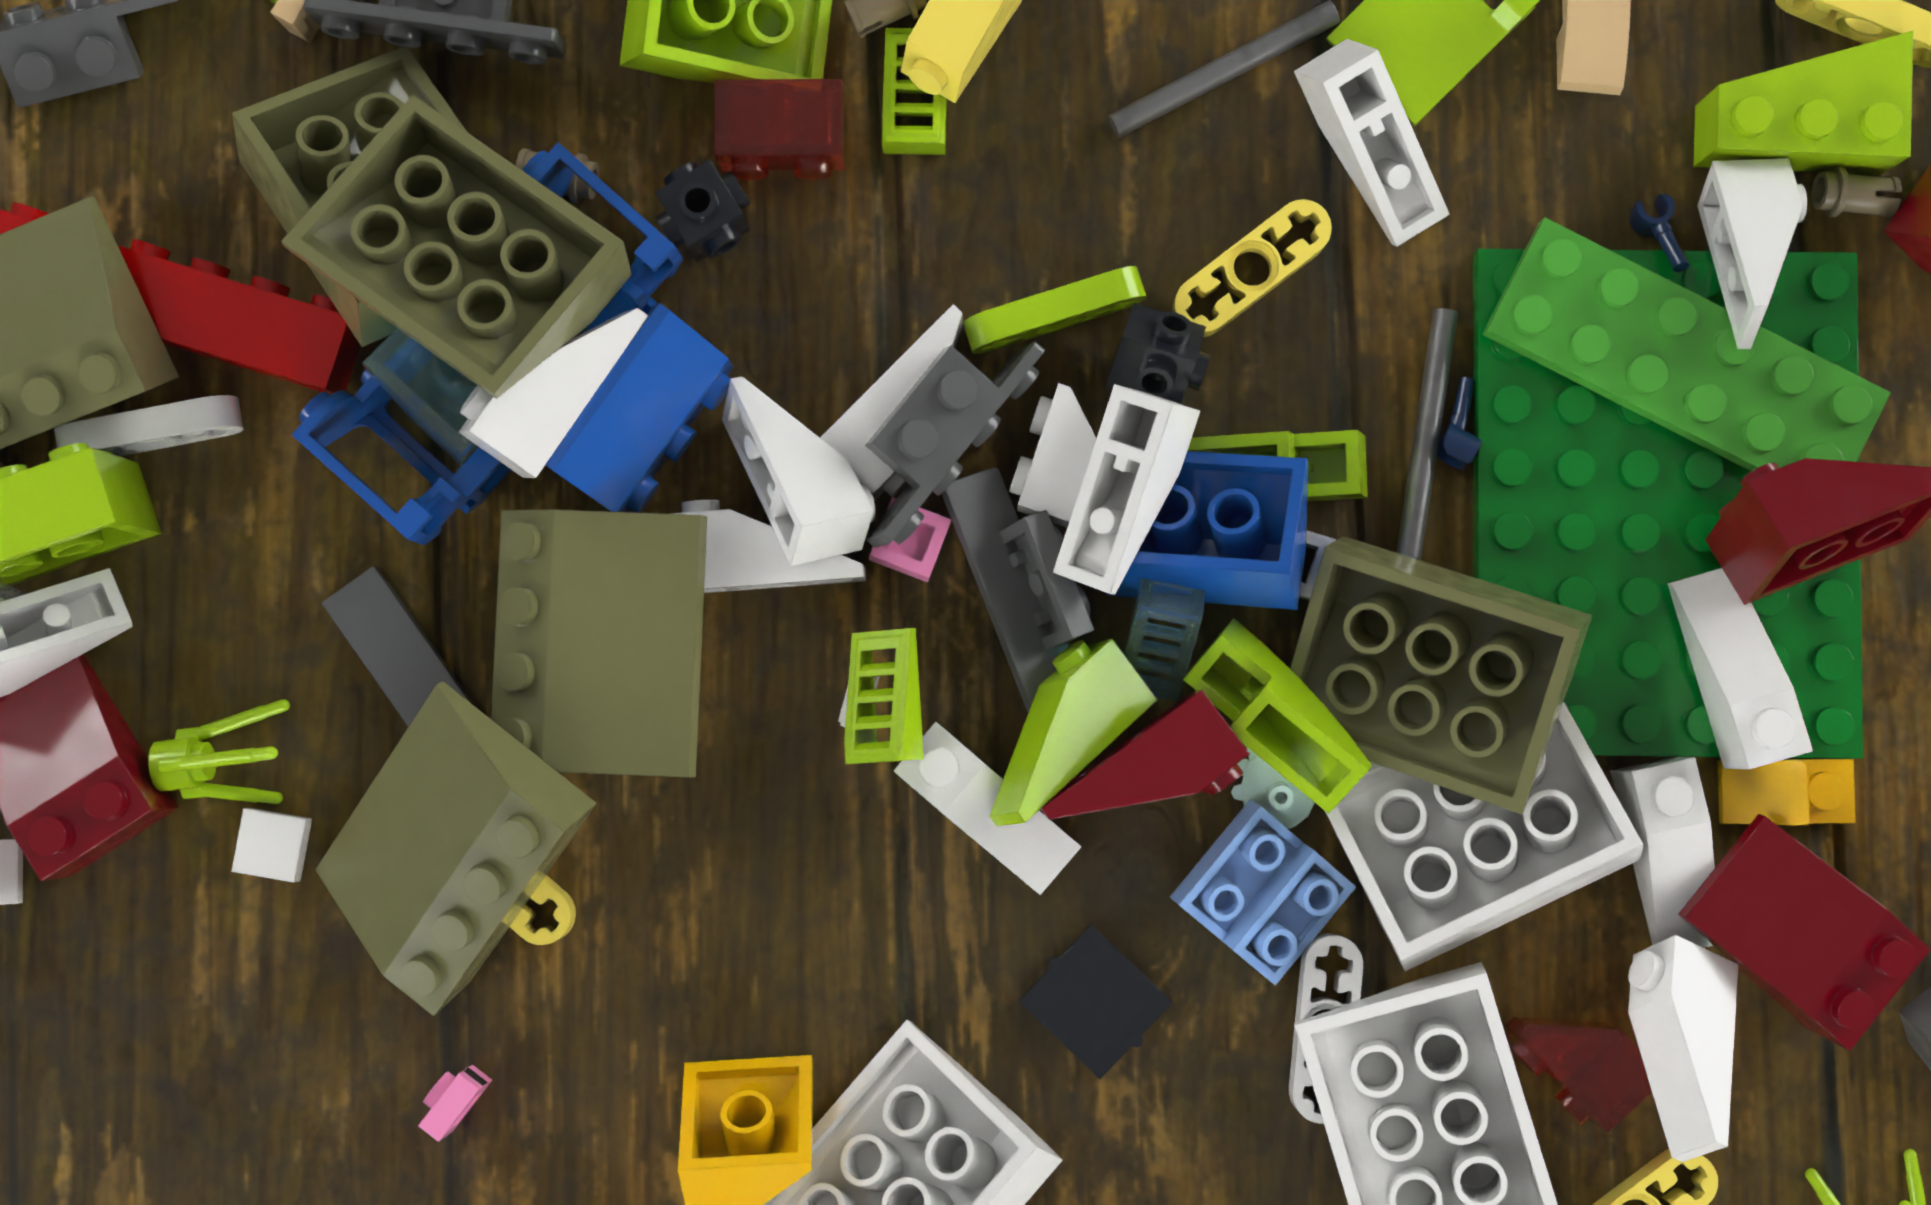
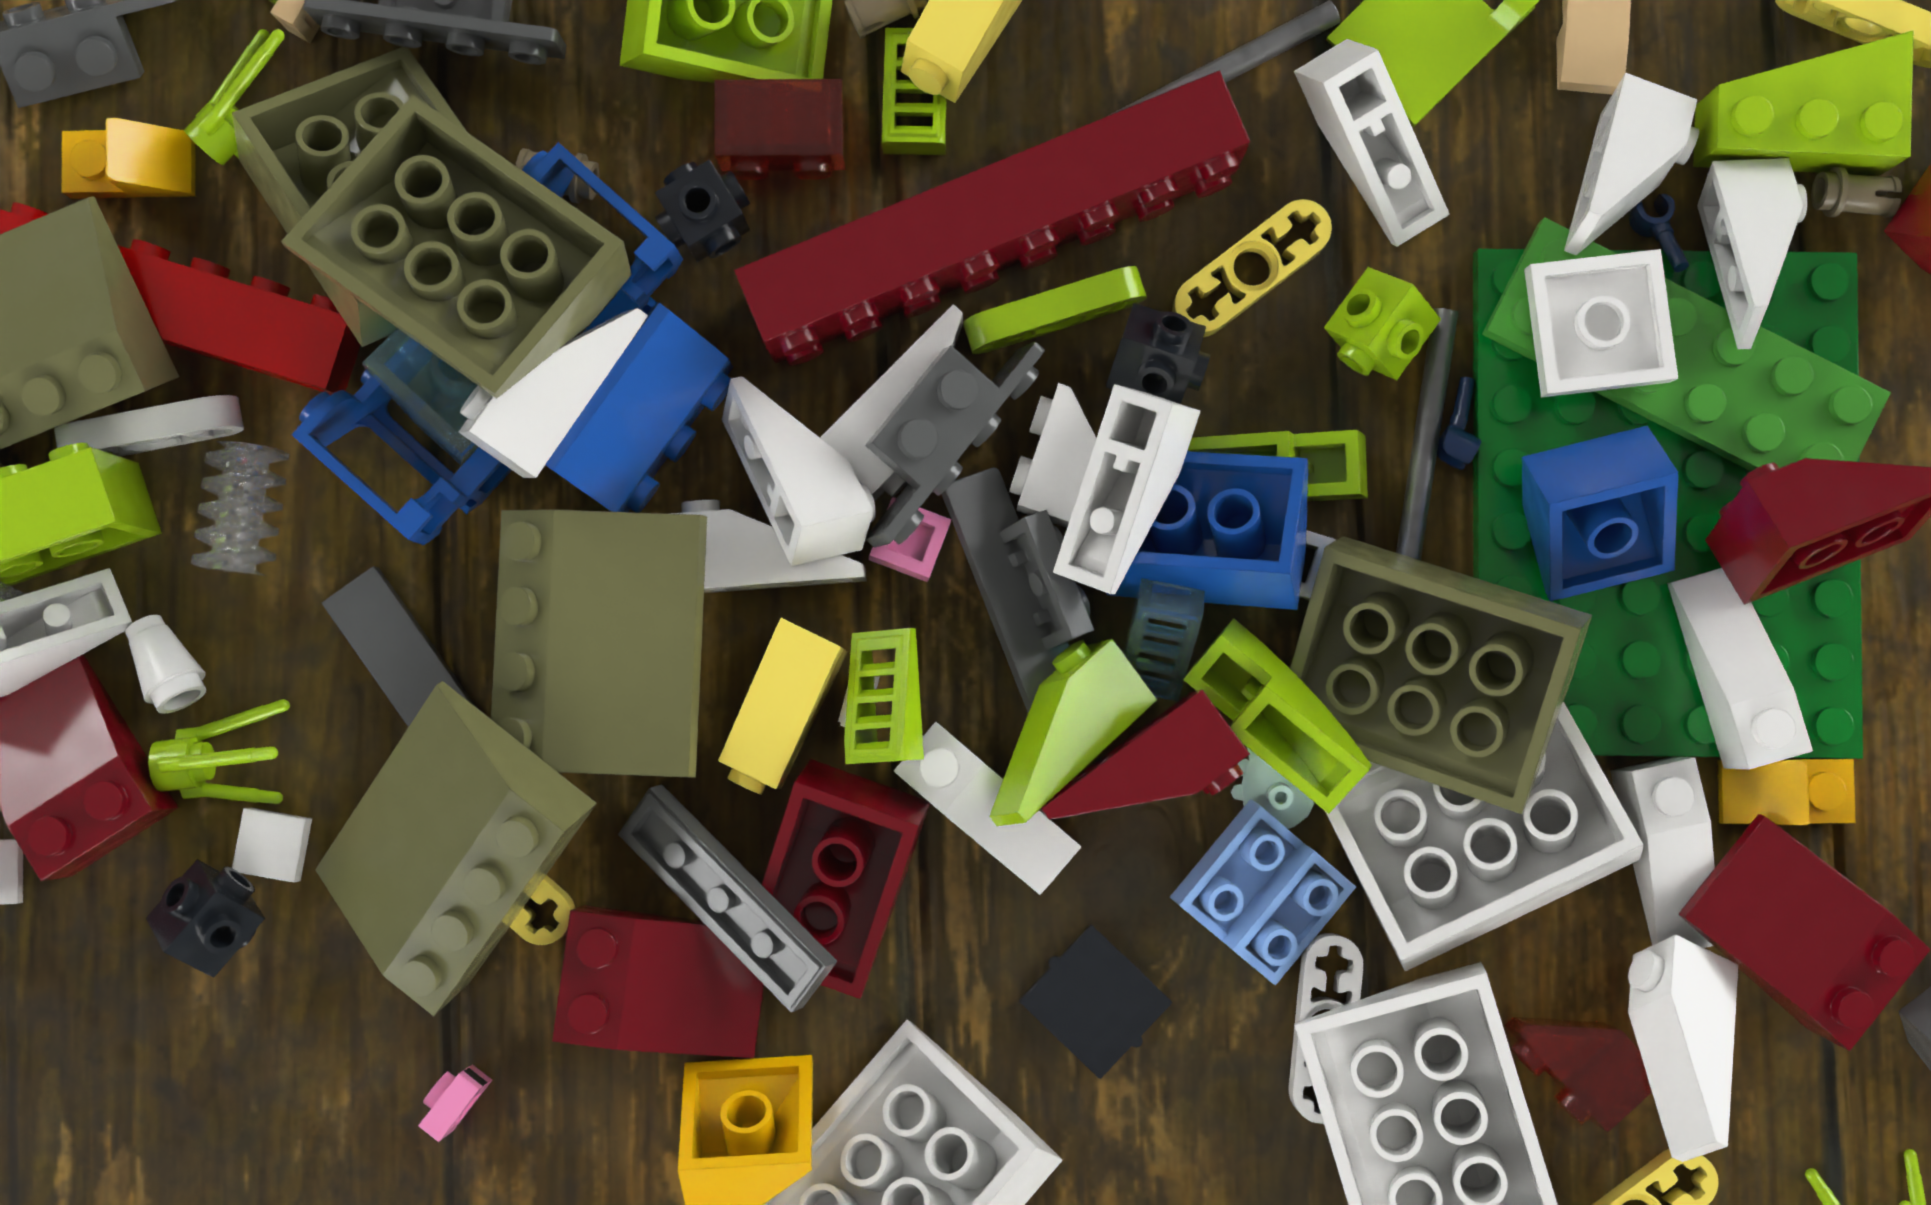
none -> yellow slope [61,118,196,199]
none -> white cone [125,615,206,714]
none -> black brick [146,859,265,978]
none -> lime plant [184,29,285,166]
none -> clear piece [190,441,290,576]
none -> dark red slope [552,905,764,1058]
none -> dark grey tile [618,784,837,1013]
none -> light yellow slope [718,618,848,795]
none -> dark red brick [734,70,1251,366]
none -> dark red slope [762,759,930,999]
none -> lime brick [1324,267,1441,380]
none -> blue slope [1522,425,1678,601]
none -> white plate [1524,249,1678,398]
none -> white slope [1564,73,1699,255]

